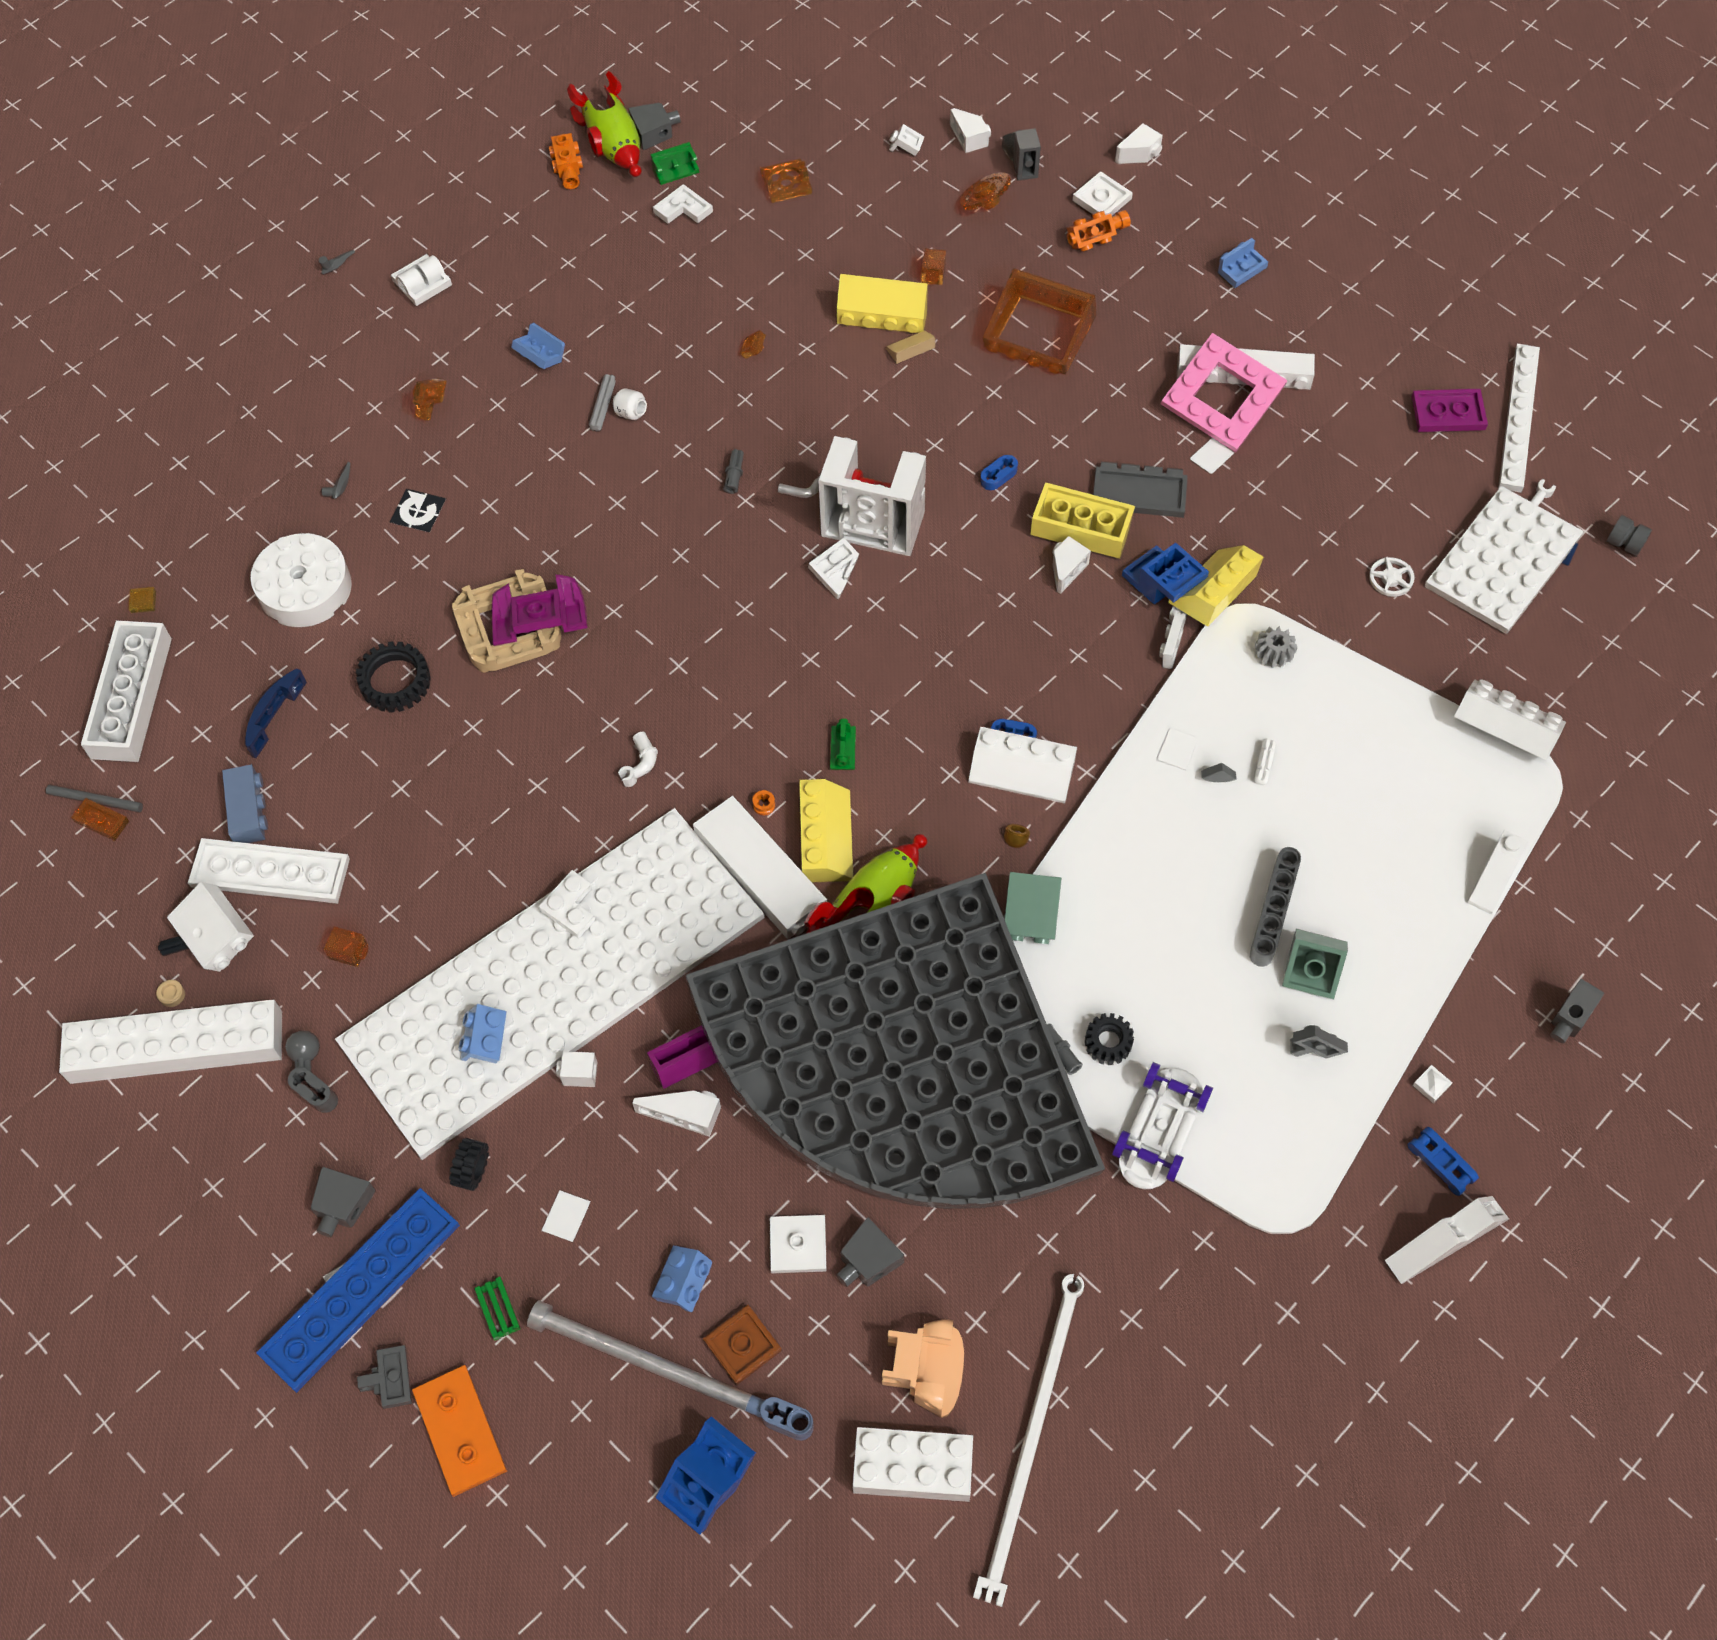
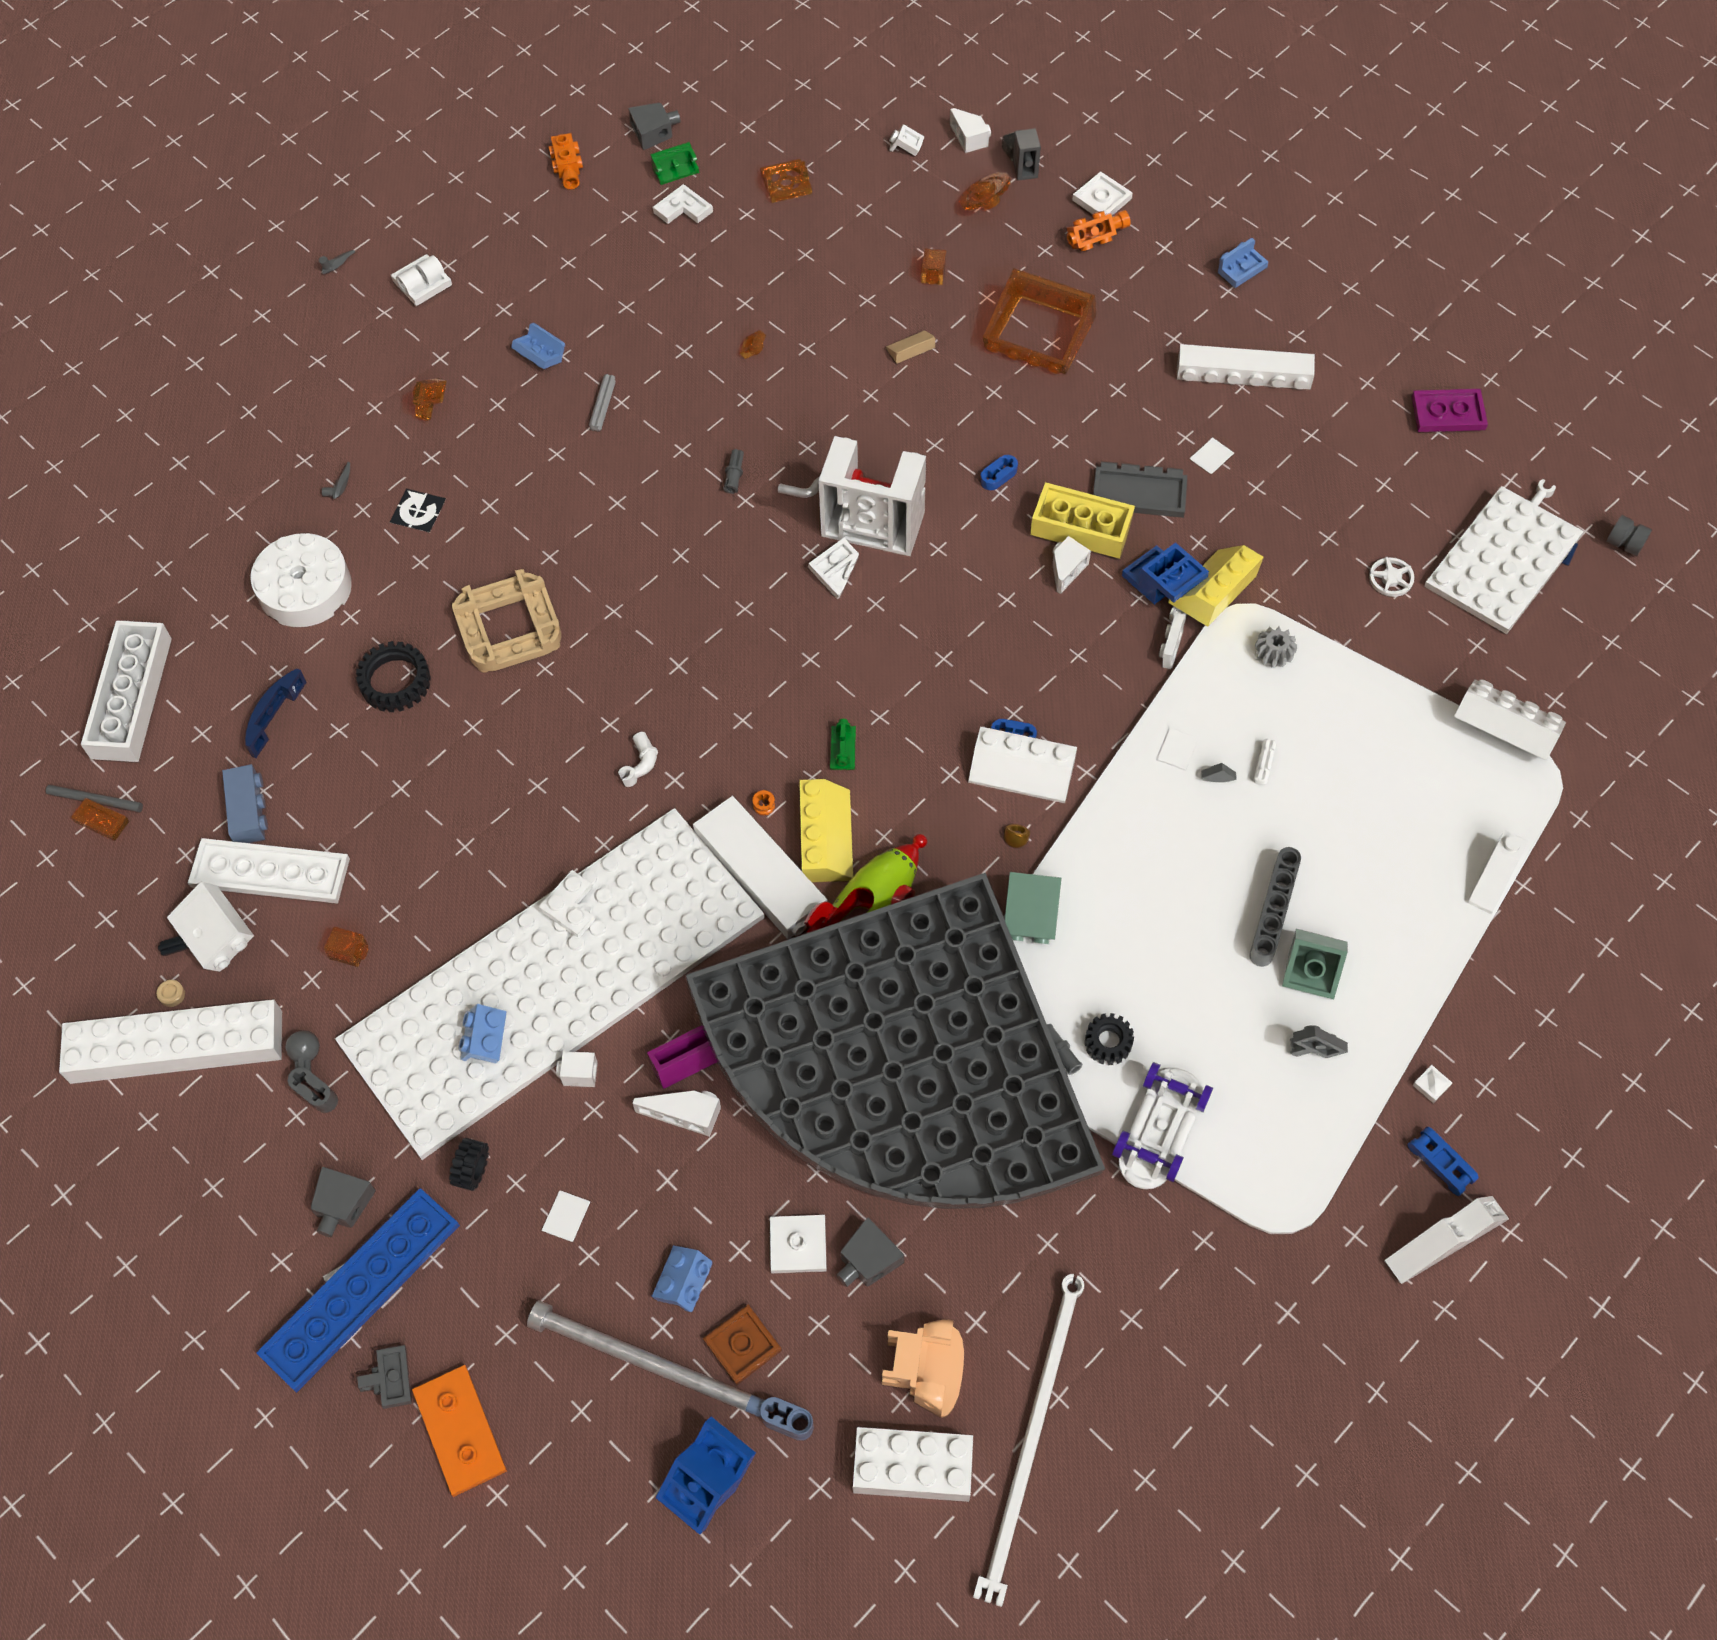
clear yellow tile [129,587,156,613] -> none
green tile [474,1277,521,1341] -> none
magenta piece [492,574,588,646] -> none
piece [567,71,642,177] -> none
white head [613,388,647,420] -> none
light yellow slope [837,274,928,333] -> none
white slope [1115,124,1163,164] -> none
bright pink plate [1161,333,1288,453] -> none
white plate [1498,343,1540,493] -> none
dark grey torso [1550,979,1605,1044] -> none

